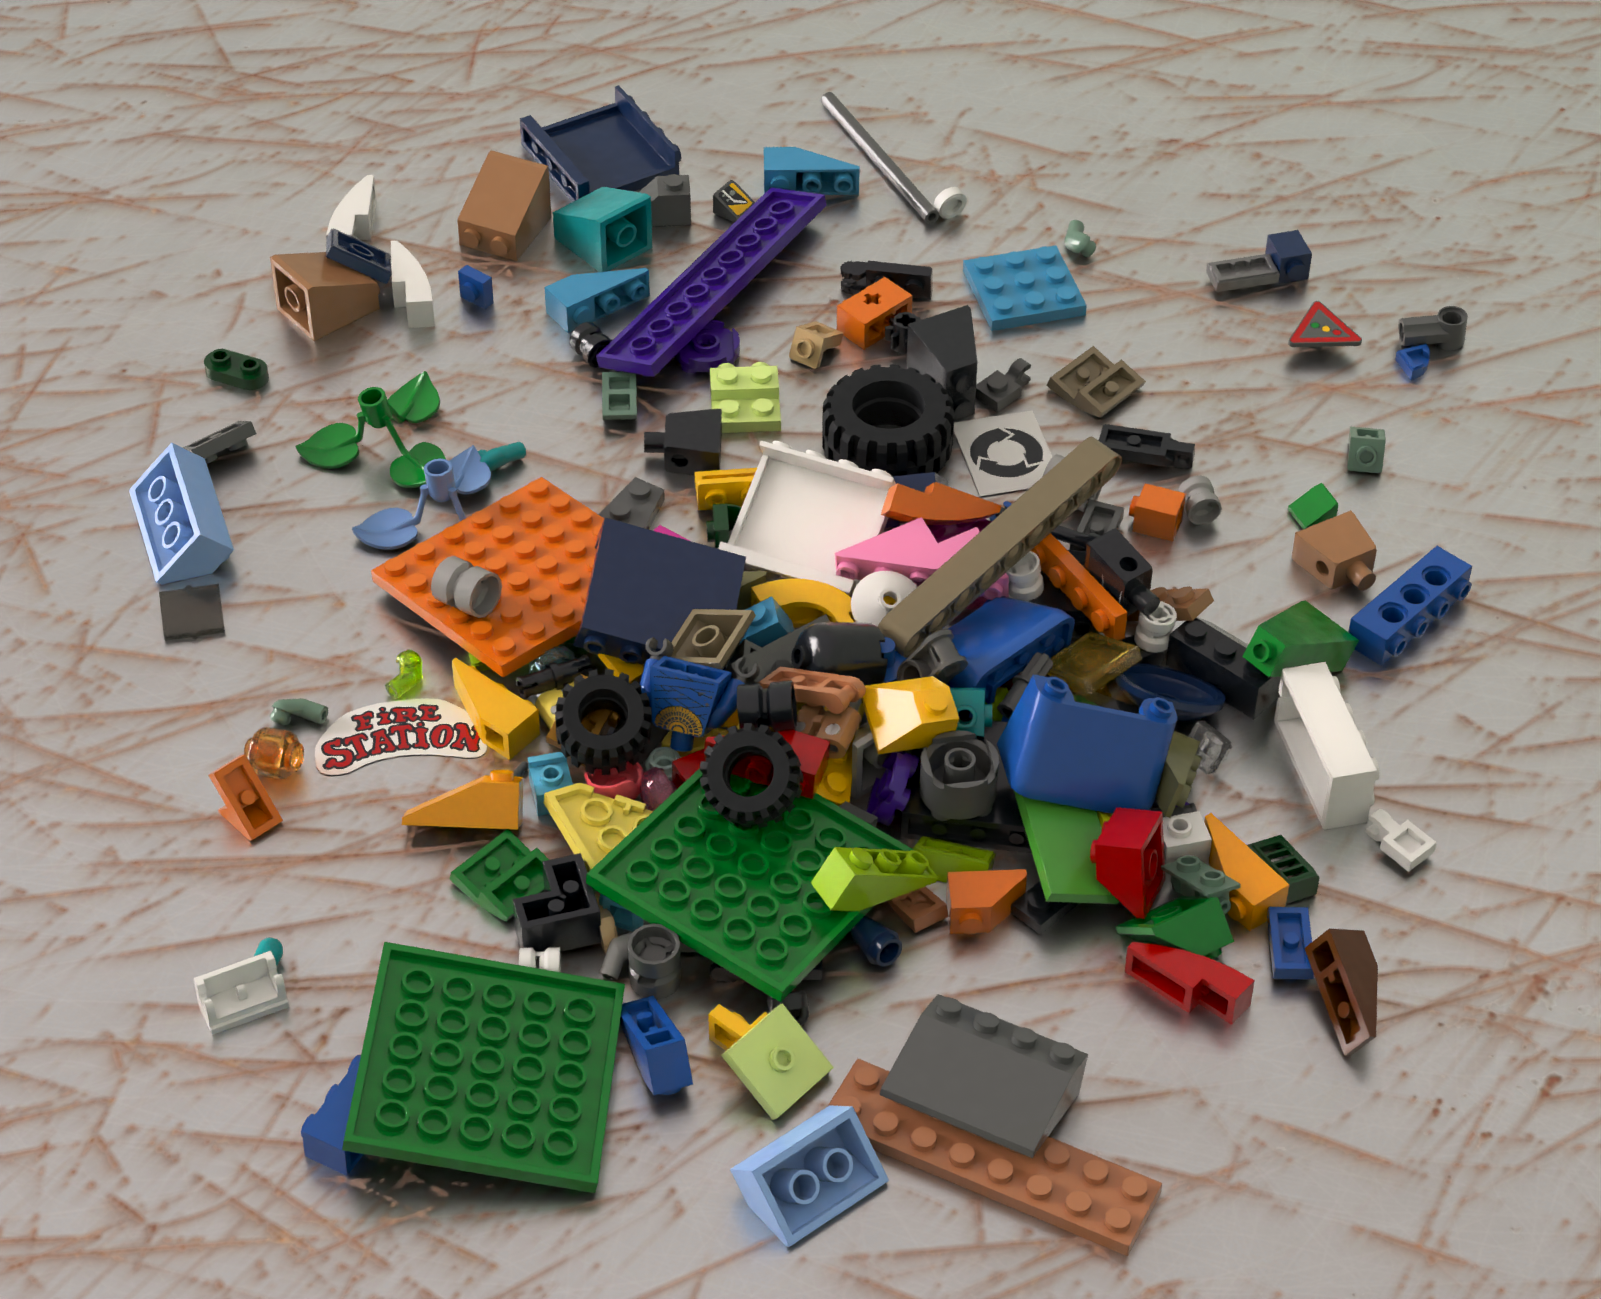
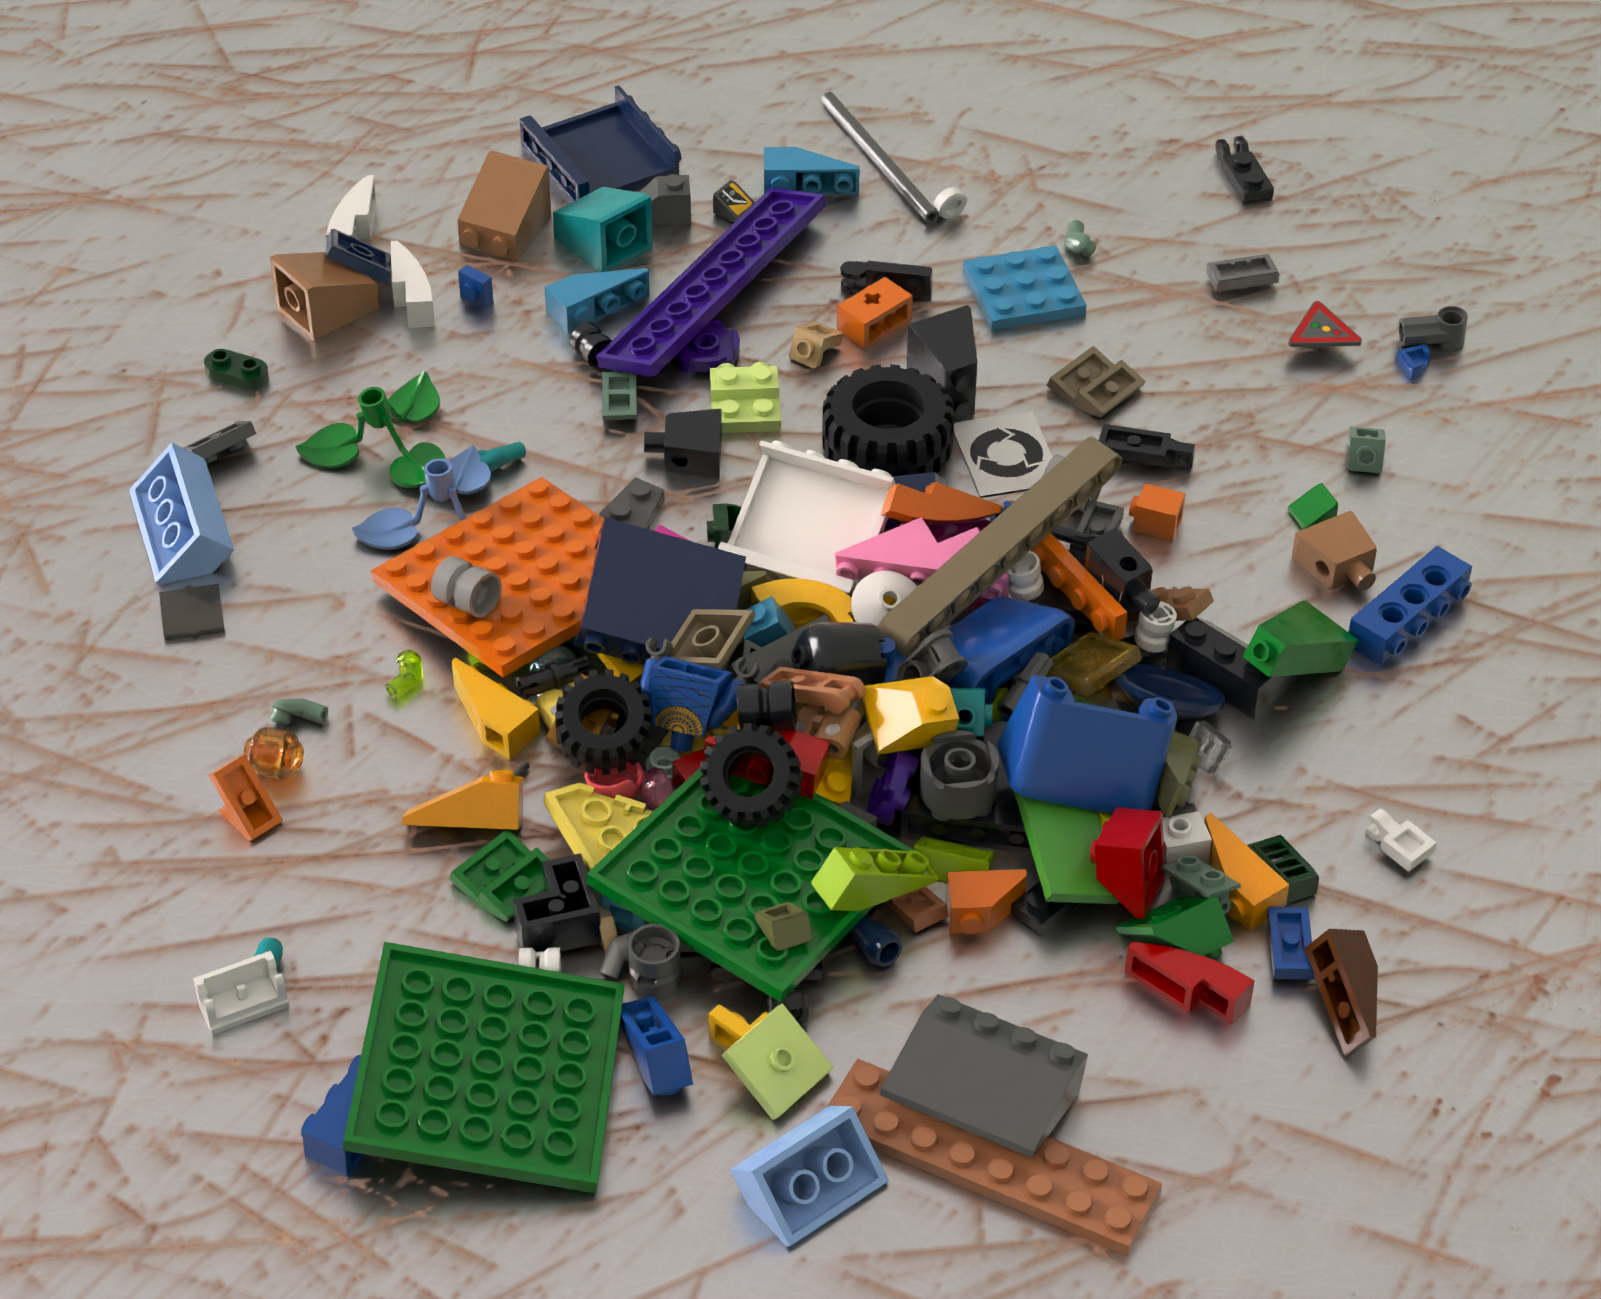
sticker [315,698,487,775] -> none
medium azure brick [527,752,573,816] -> none
yellow bracket [694,468,757,510] -> none
black gear [885,312,920,354] -> none
dark grey plate [976,358,1031,413] -> none
light grey wheel [1178,476,1222,525] -> none
dark blue brick [1265,230,1312,284] -> none
white piece [1274,662,1380,830] -> none
none -> olive slope [754,902,812,951]
none -> black hinge [1215,136,1274,202]

